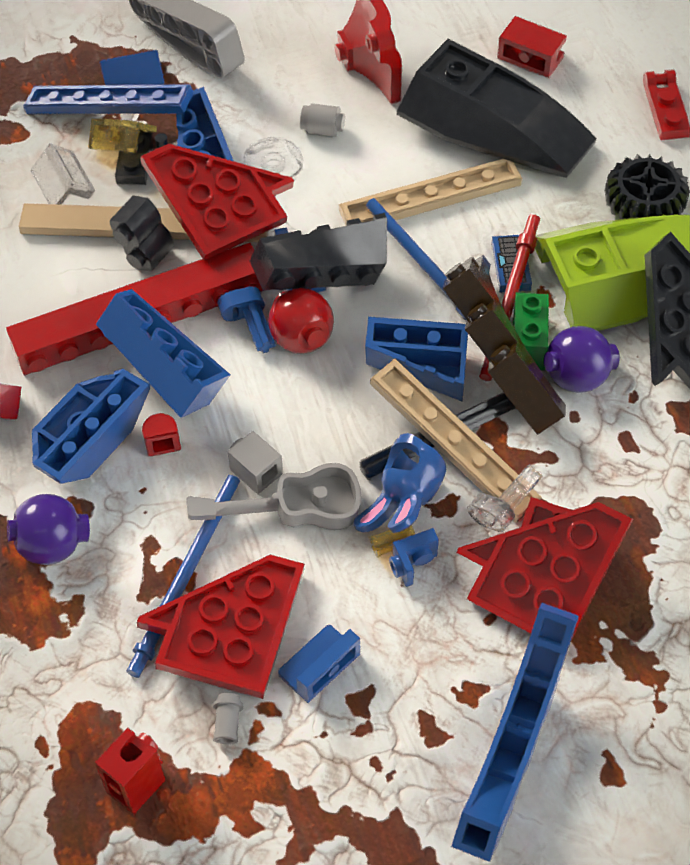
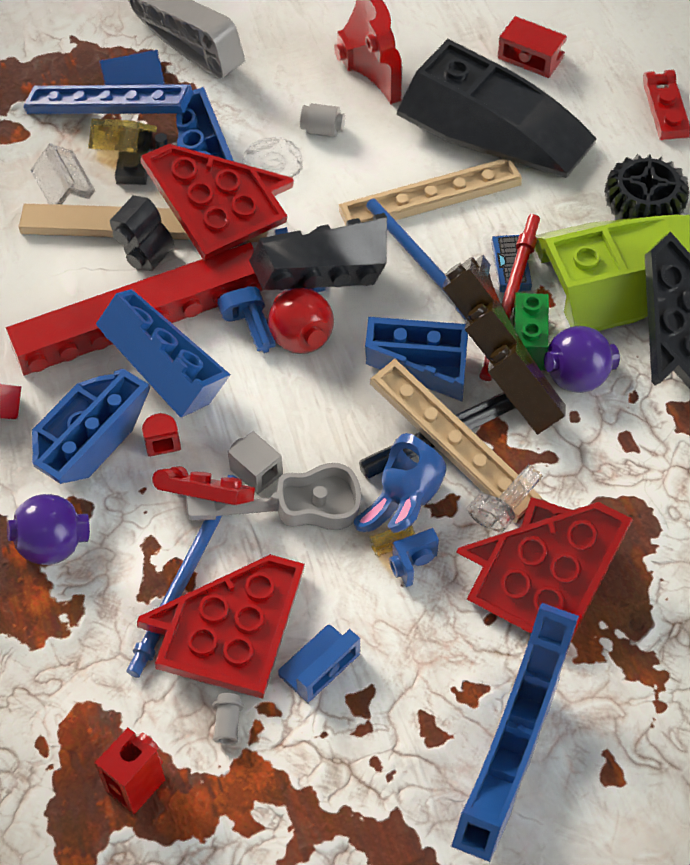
none -> red plate [152,466,255,505]

